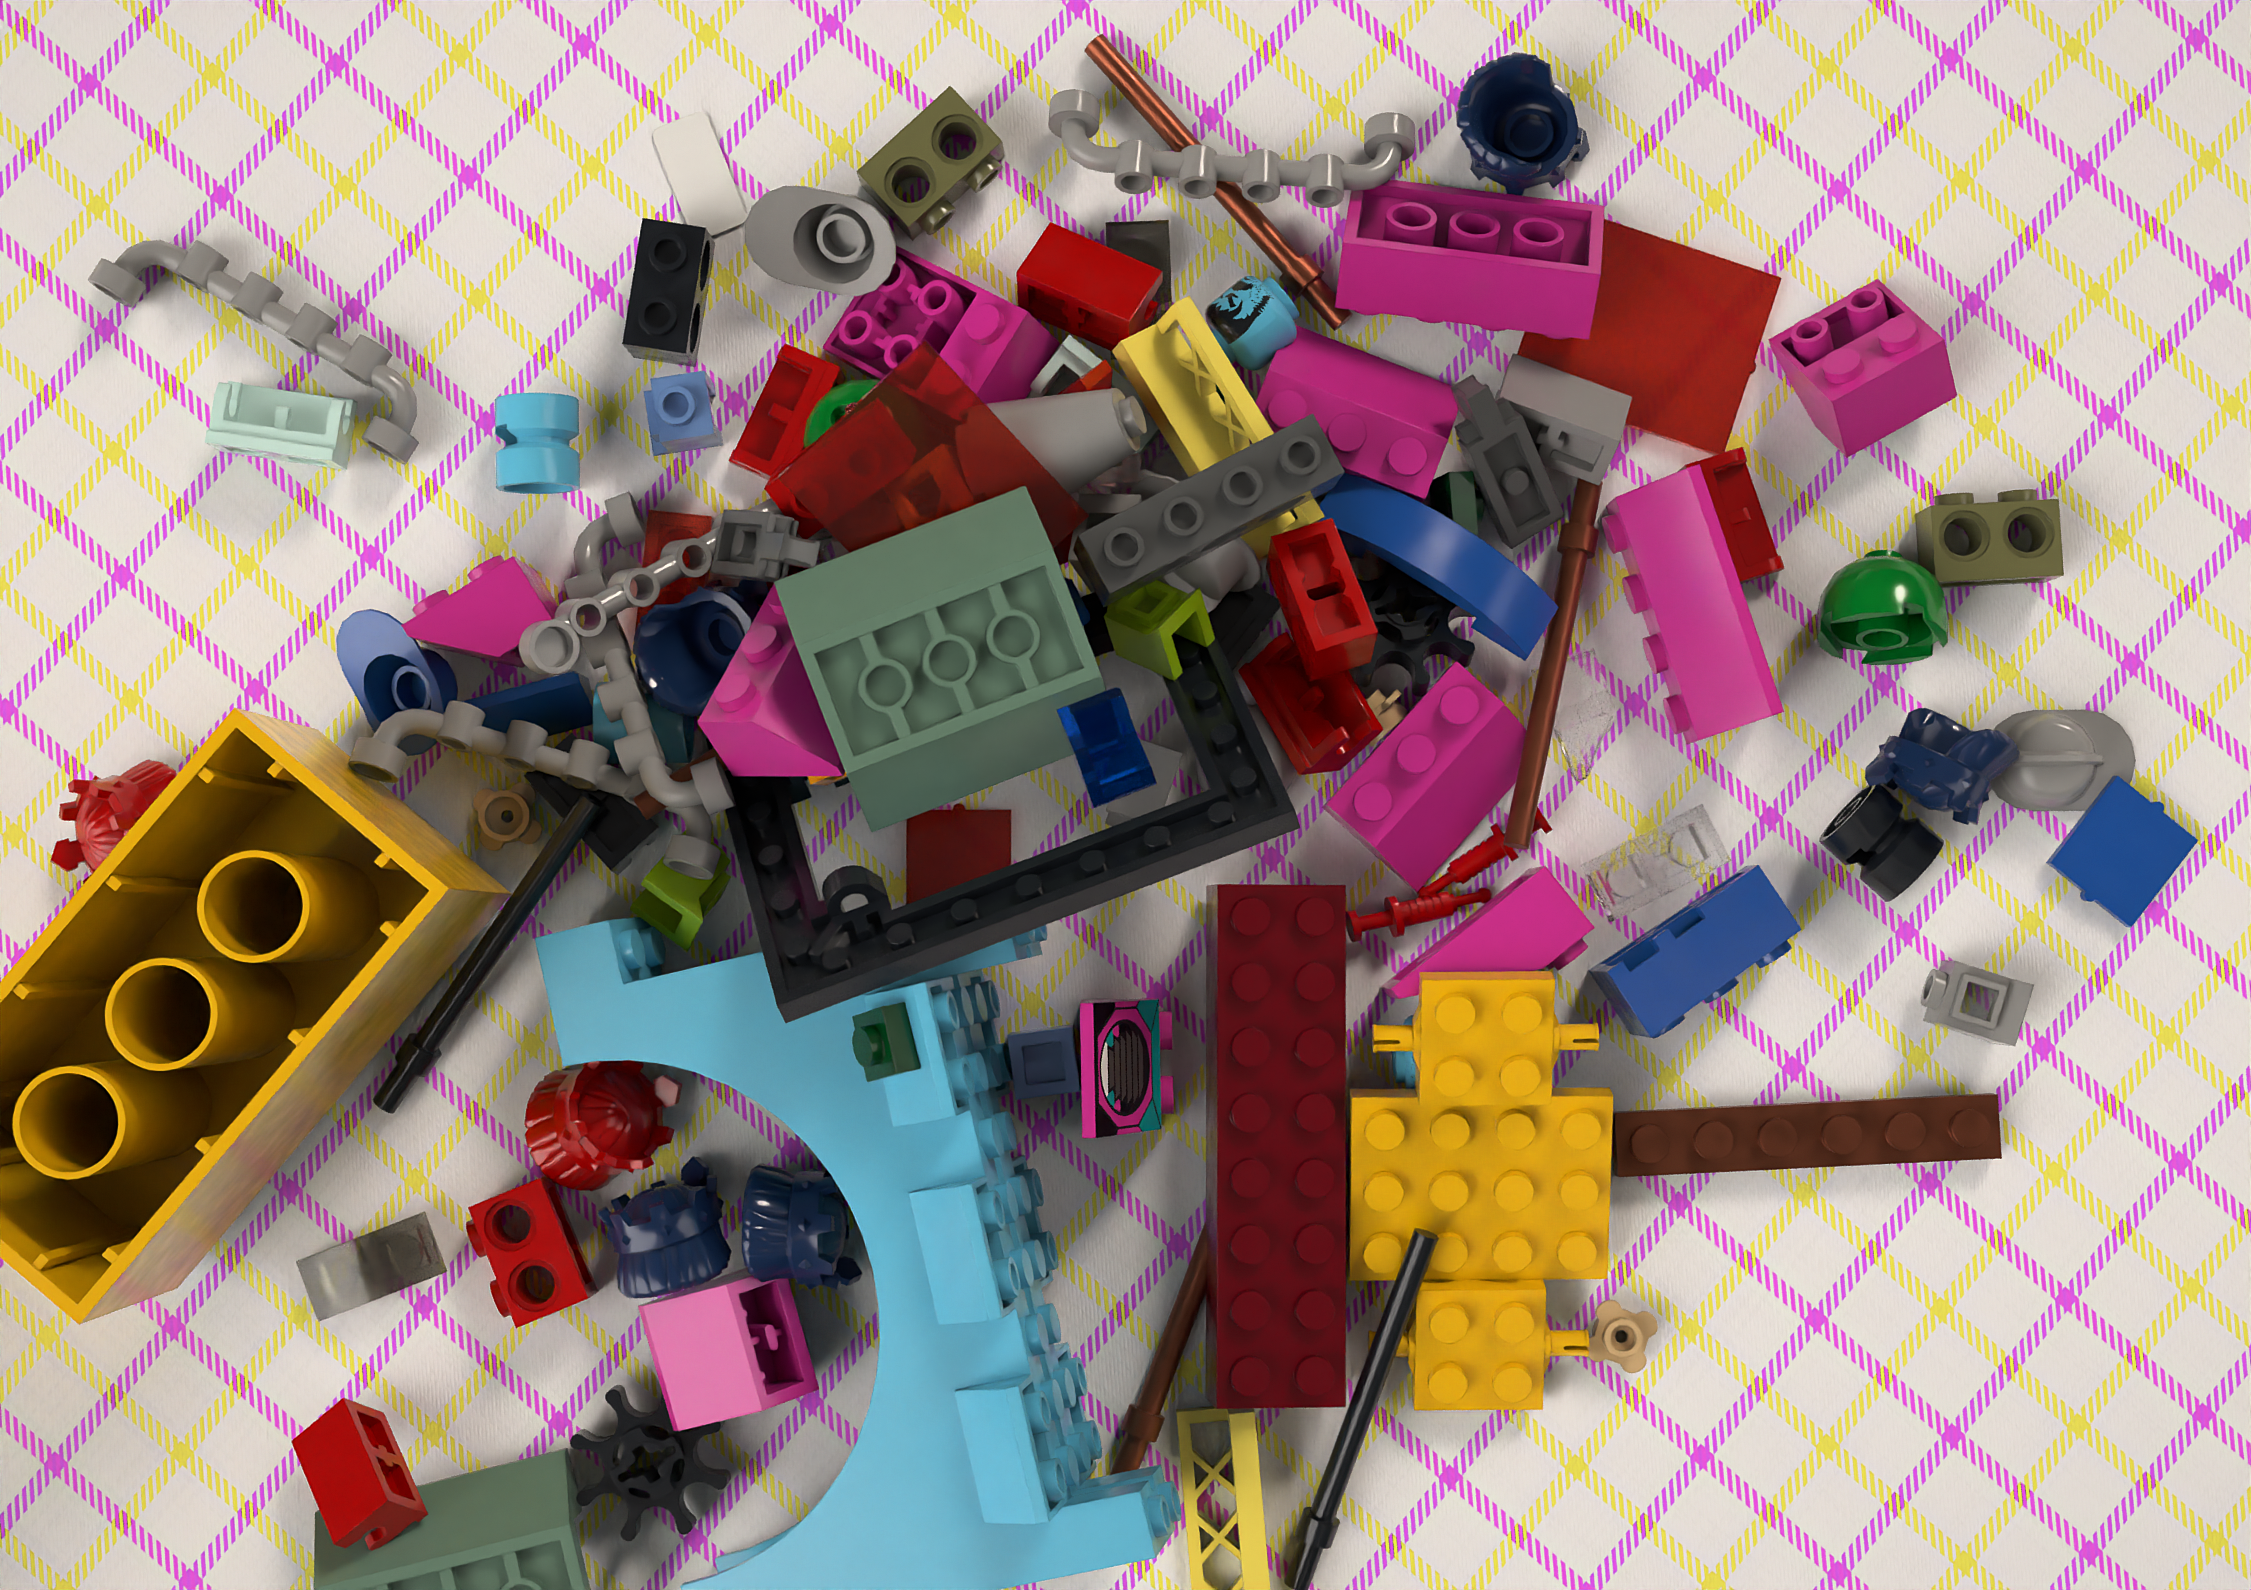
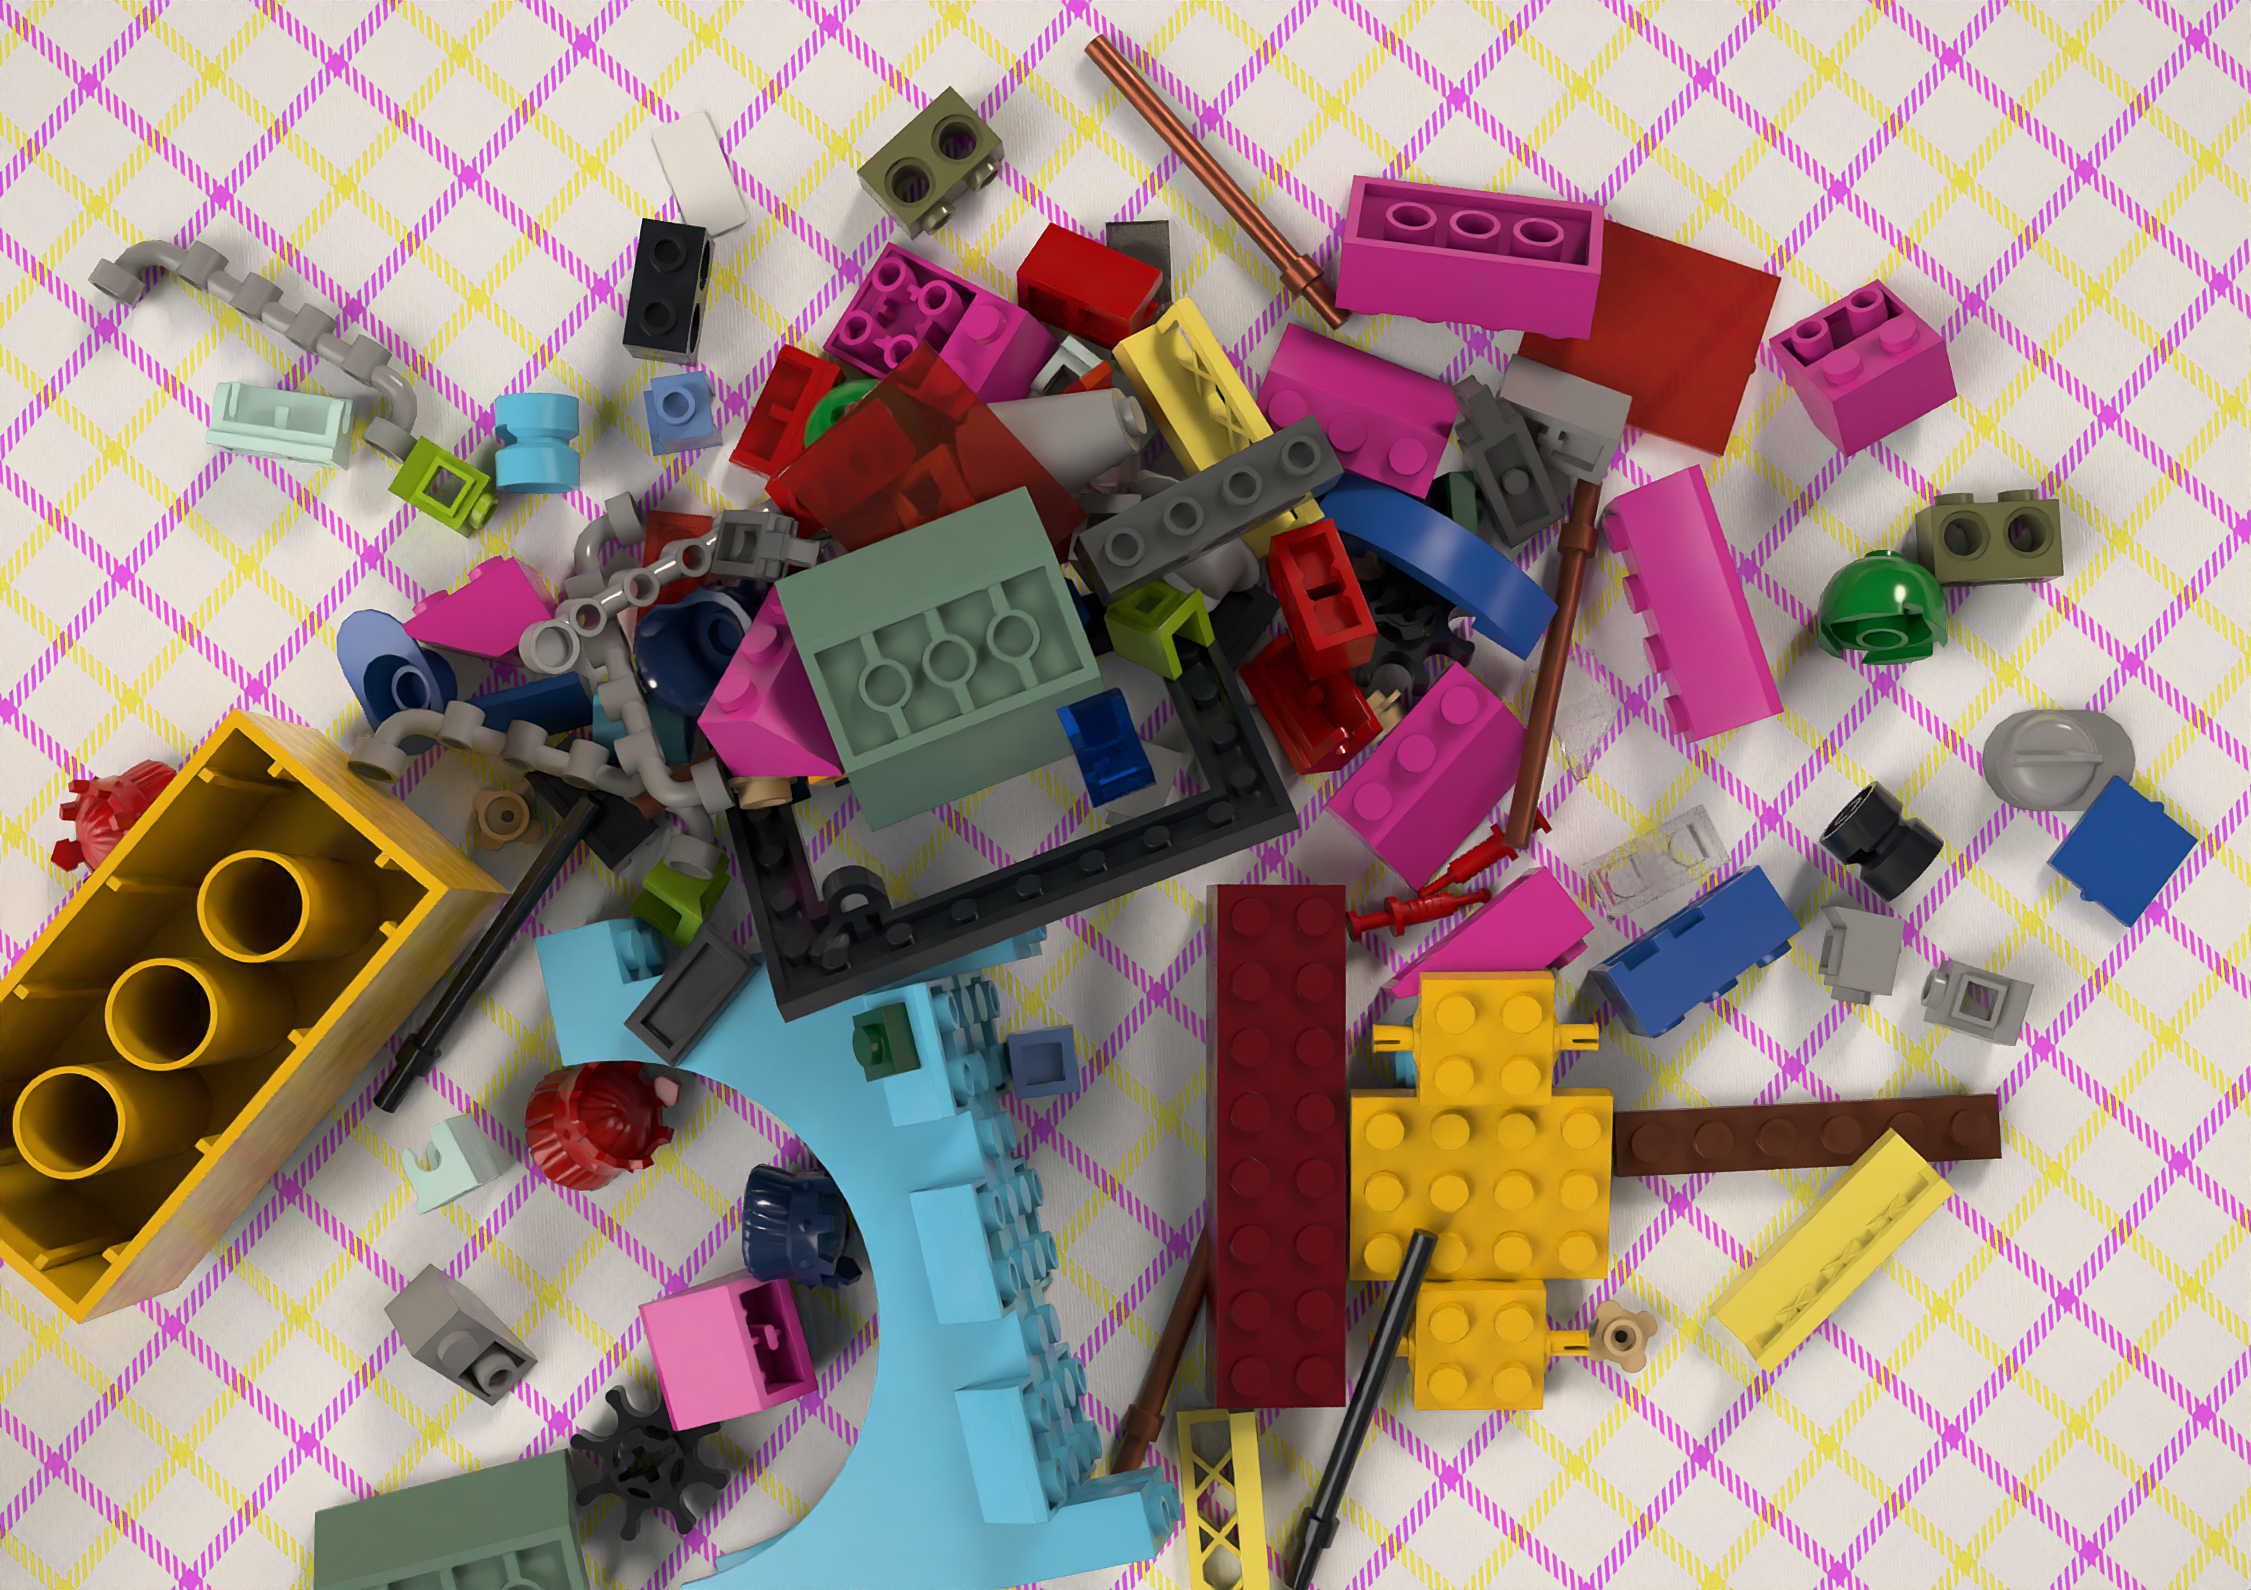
red hinge [291,1398,428,1550] -> none
clear smoke slope [296,1211,447,1322] -> none
red brick [466,1176,599,1328] -> none
dark blue hair [597,1156,732,1298] -> none
light grey piece [745,186,896,296] -> none
clear red piece [906,803,1012,904] -> none
light grey bar [1048,89,1415,208] -> none
slope [1080,998,1174,1138] -> none
medium azure head [1205,276,1300,371] -> none
dark blue hair [1456,52,1590,196] -> none
red hinge [1677,447,1785,584] -> none
dark blue hair [1865,708,2020,825] -> none
none -> light grey slope [384,1263,538,1406]
none -> lime window [388,435,500,538]
none -> light aqua hinge [401,1113,503,1215]
none -> black tile [623,922,762,1068]
none -> tan plate [727,776,798,809]
none -> light yellow fence [1709,1127,1955,1375]
none -> light grey window [1818,906,1905,1005]

